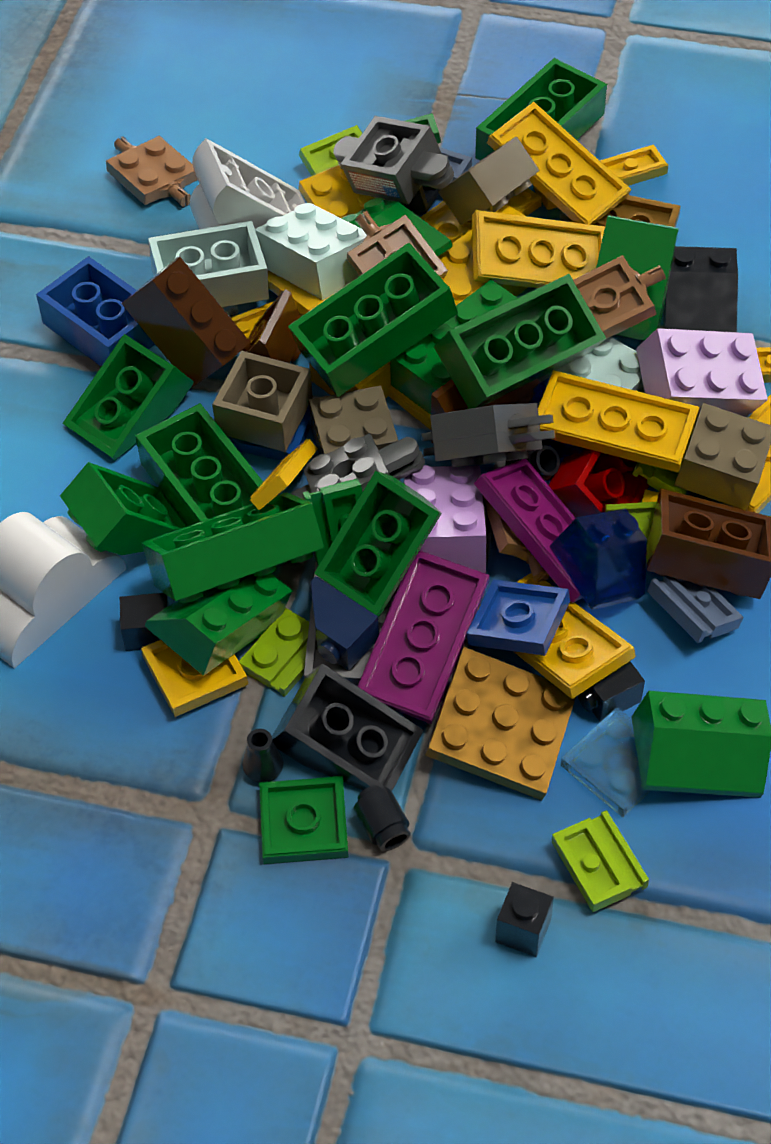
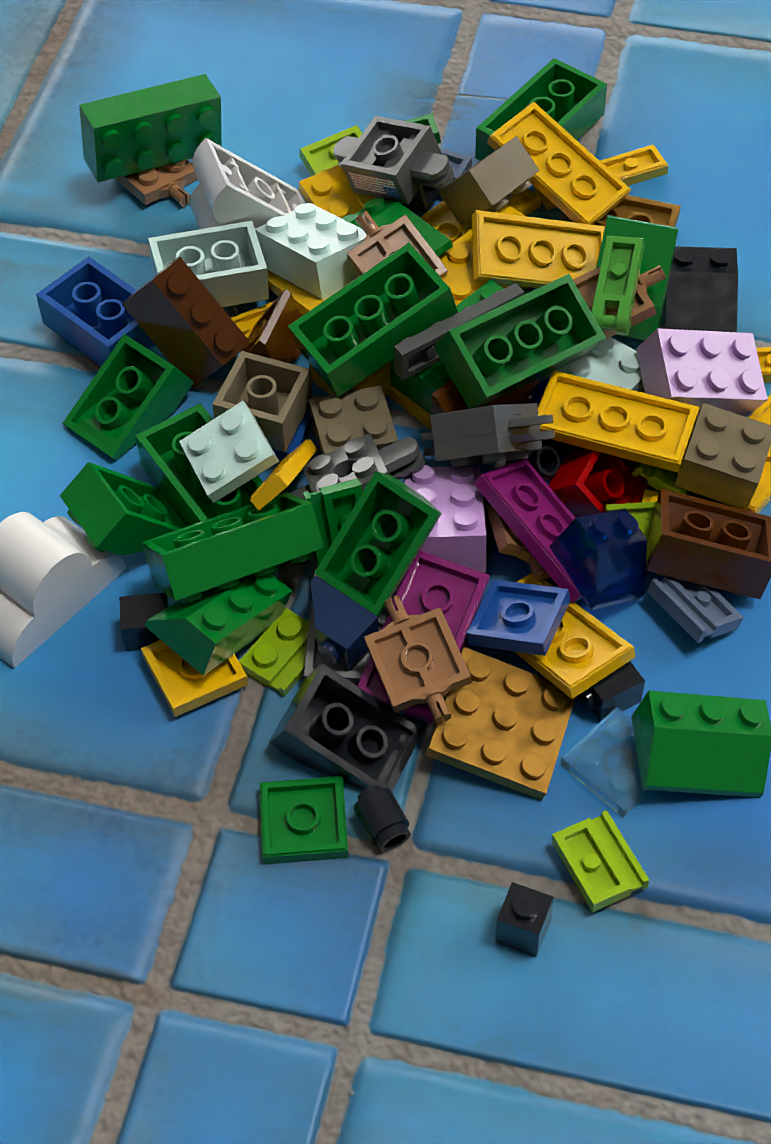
black cone [242,729,284,783] -> none
none -> green brick [79,74,222,183]
none -> light aqua plate [179,401,279,502]
none -> medium nougat plate [364,596,472,724]
none -> dark grey plate [394,283,525,380]
none -> bright green plate [592,236,645,335]

